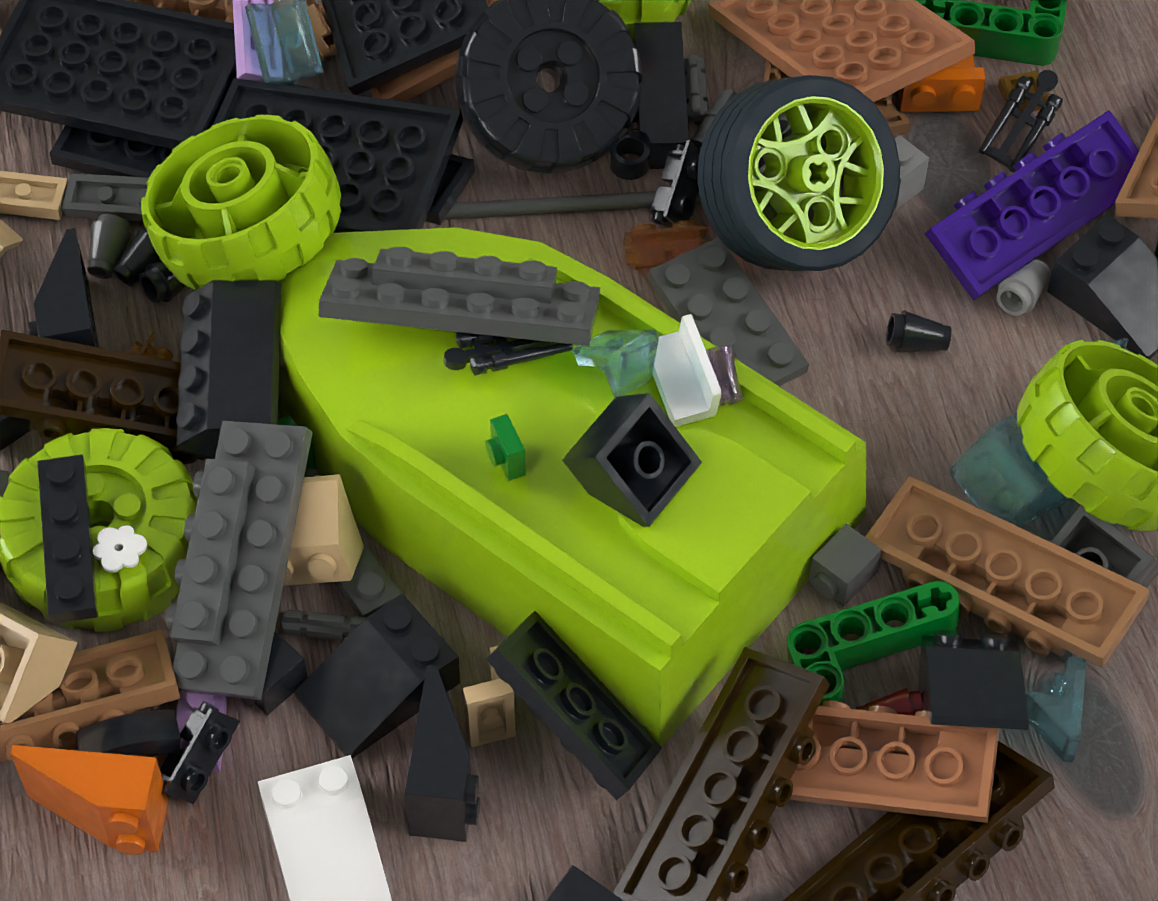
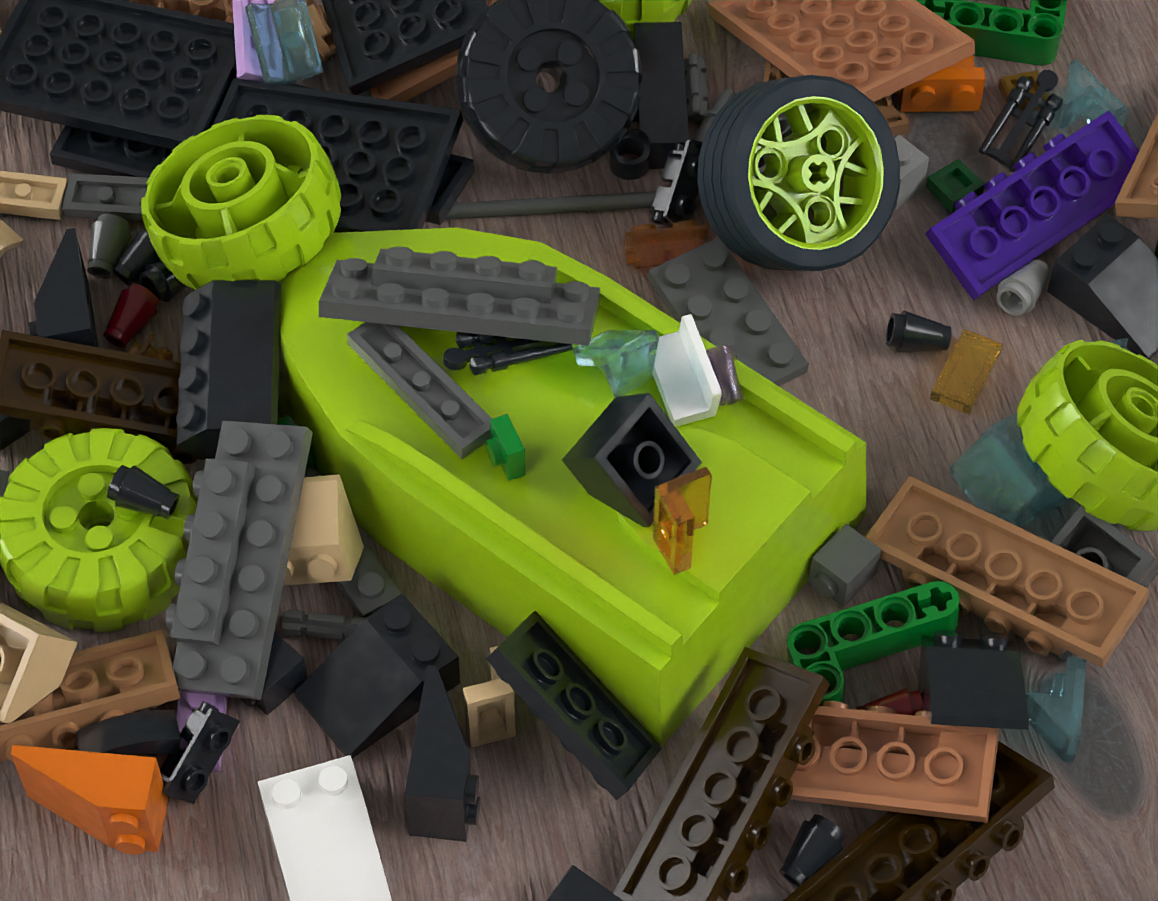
black plate [37,454,98,624] -> none
white plant [93,525,147,572] -> none
none -> dark red cone [103,283,159,348]
none -> black cone [107,465,180,519]
none -> dark grey plate [347,322,492,459]
none -> clear orange panel [653,467,712,575]
none -> black cone [779,814,845,887]
none -> dark green plate [926,159,985,213]
none -> clear yellow tile [930,329,1003,415]
none -> clear light blue slope [1059,59,1128,129]

